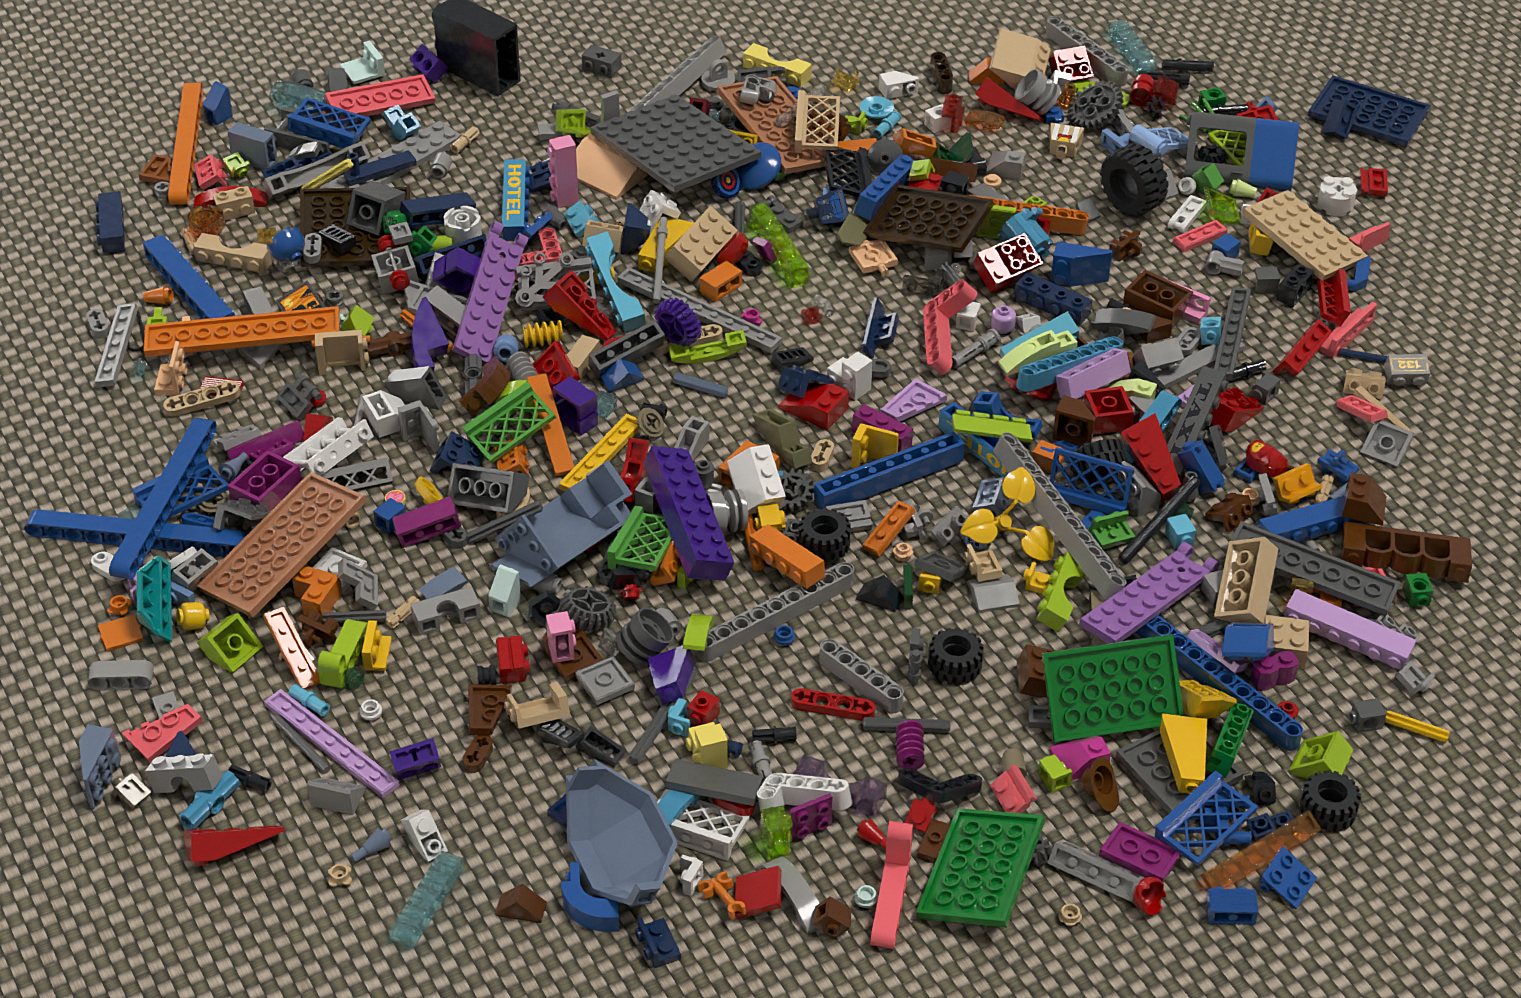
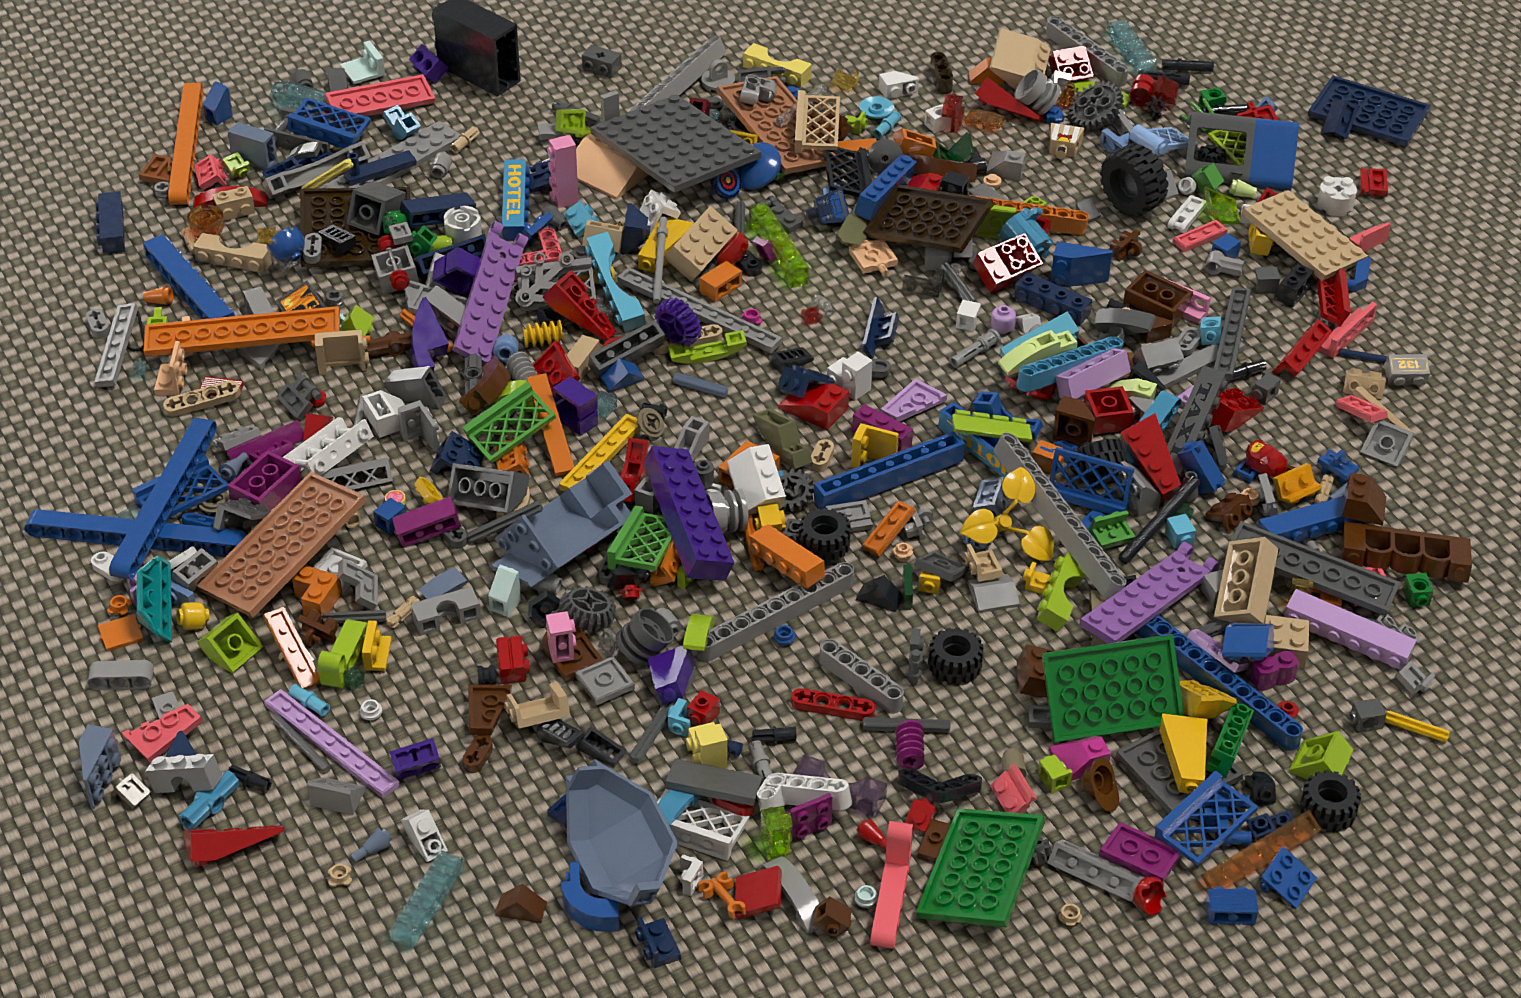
lime bracket [909,159,935,181] -> none
coral beam [923,279,977,375] -> none
light grey hips [930,506,967,546] -> none

